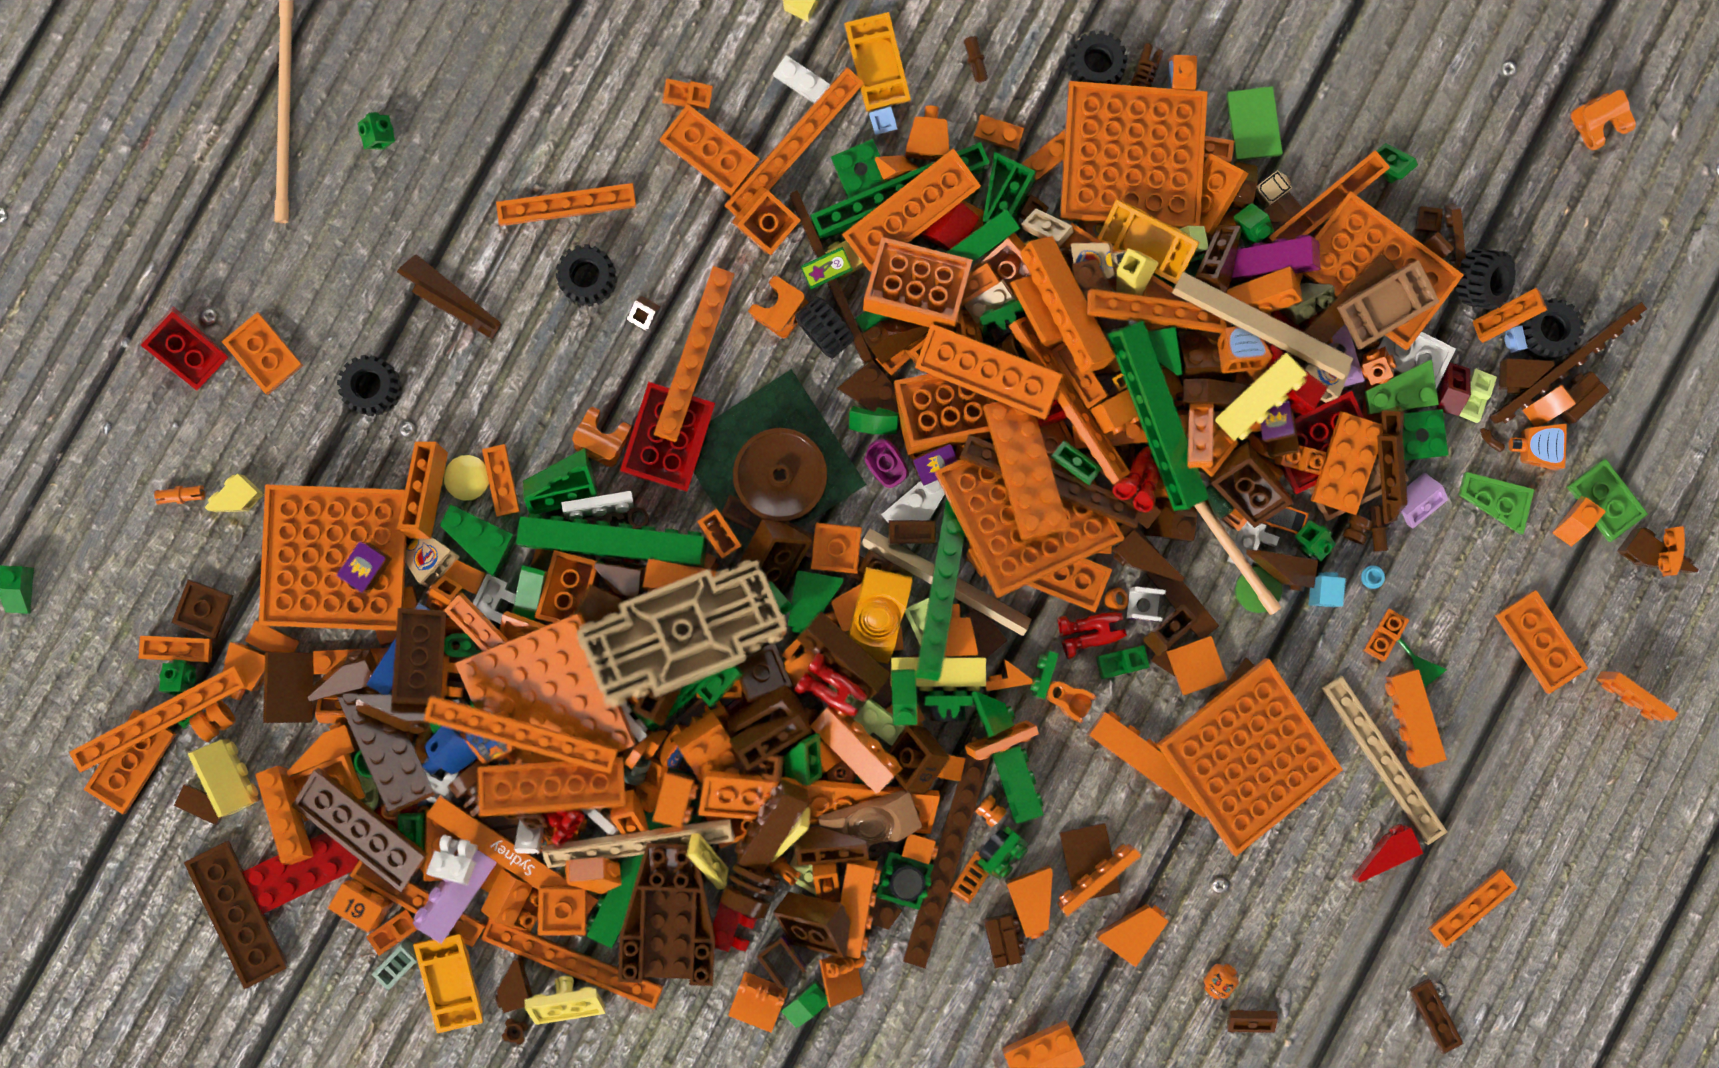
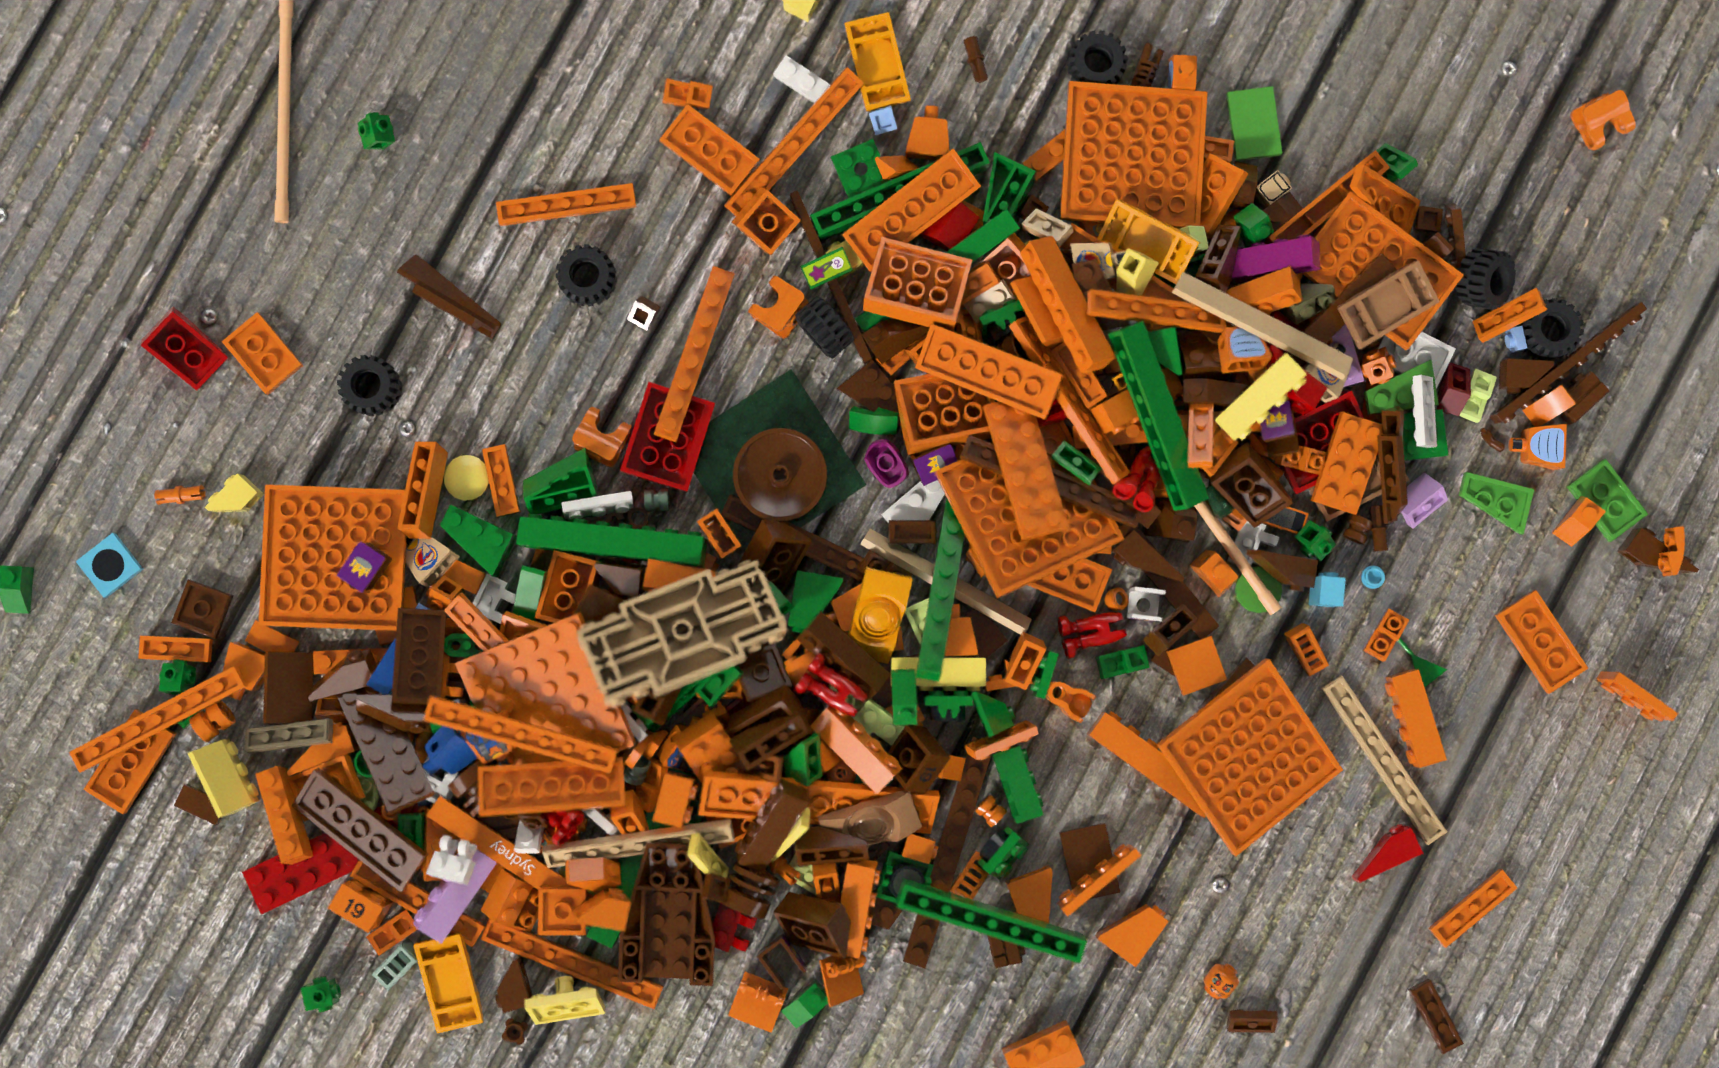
reddish brown plate [184,840,289,990] -> none
orange tile [811,522,862,574] -> none
orange plate [973,114,1024,152] -> none
none -> medium azure tile [76,533,143,598]
none -> dark tan tile [244,718,333,753]
none -> green brick [301,976,341,1012]
none -> orange slope [573,888,631,931]
none -> sand green wheel [644,488,670,512]
none -> reddish brown plate [702,873,730,903]
none -> green brick [896,878,1087,964]
none -> orange slope [1004,631,1046,690]
none -> orange torso [1189,549,1239,597]
none -> orange slope [1284,623,1329,677]
none -> orange wing [1350,165,1421,234]
none -> white plate [1411,375,1437,448]

